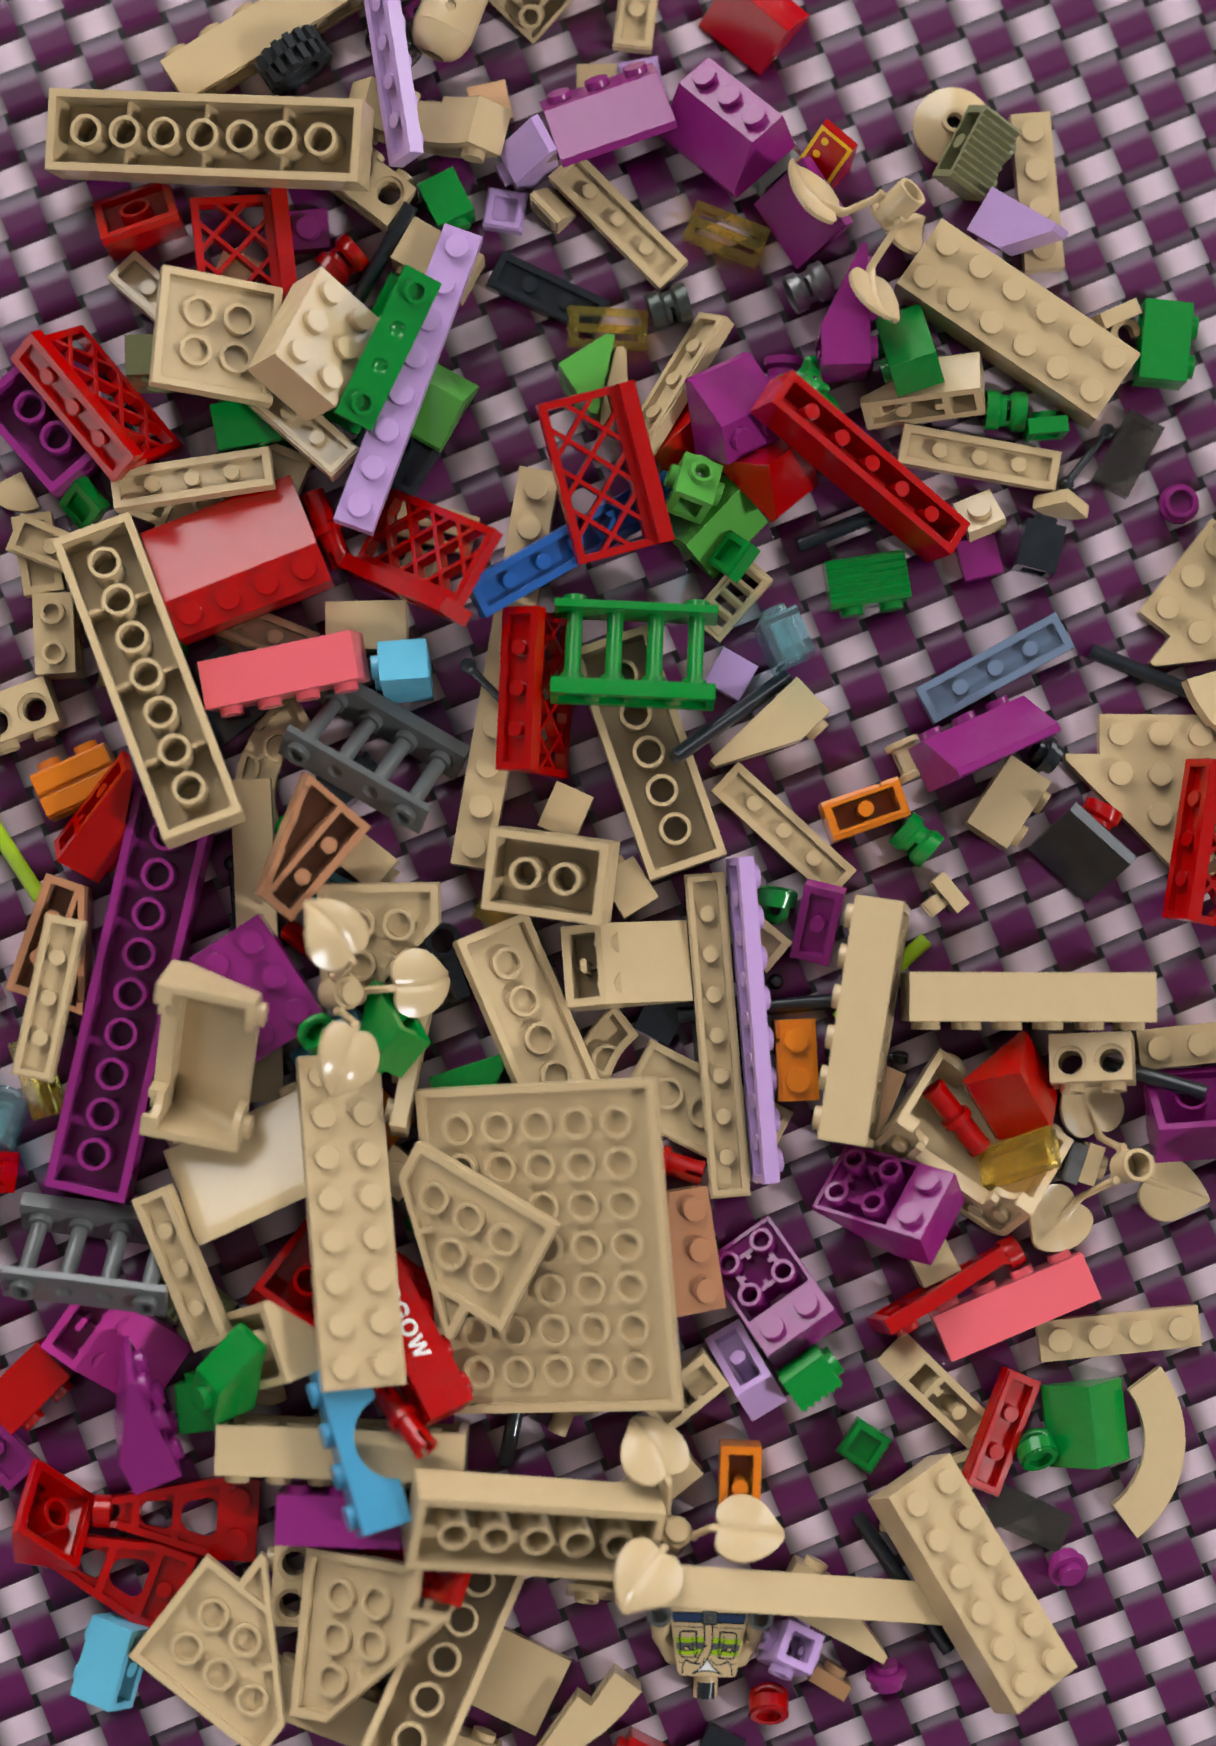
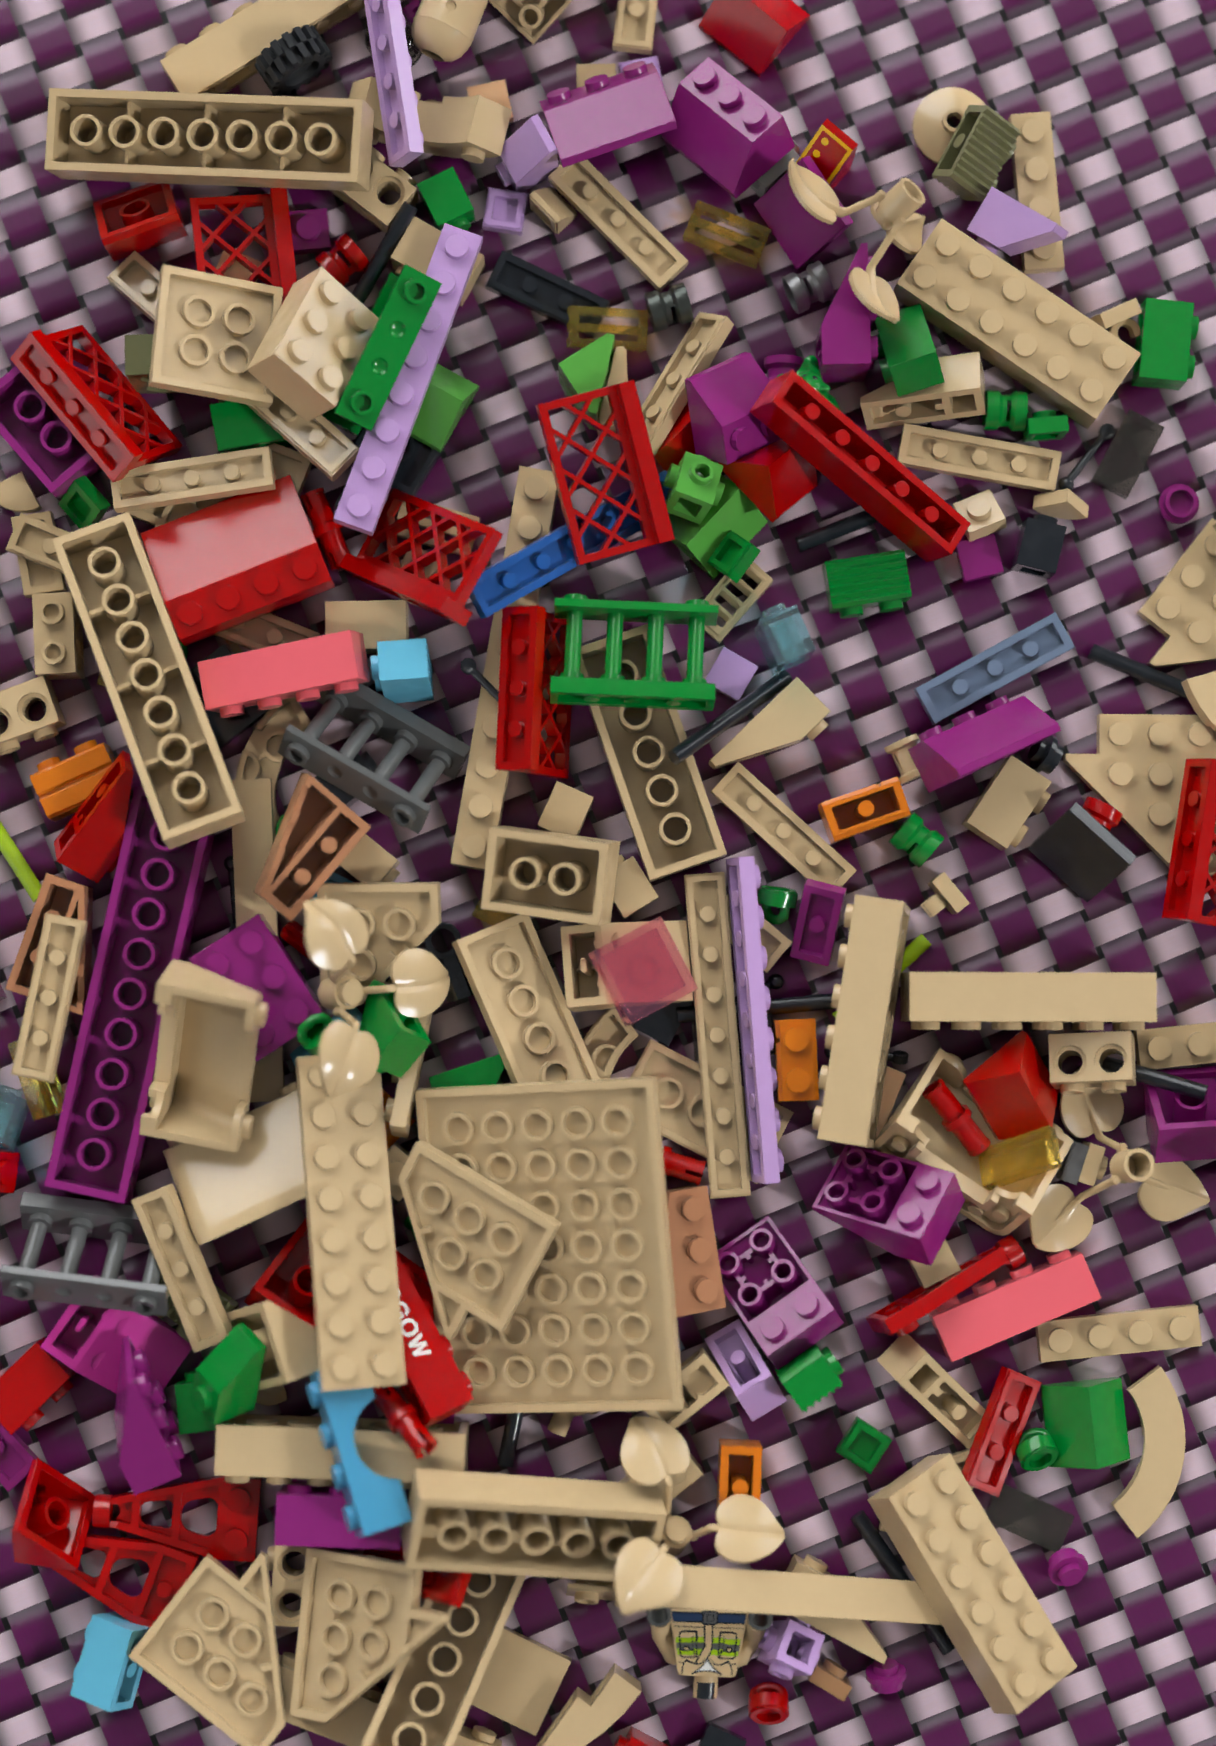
none -> clear pink tile [588,916,698,1027]

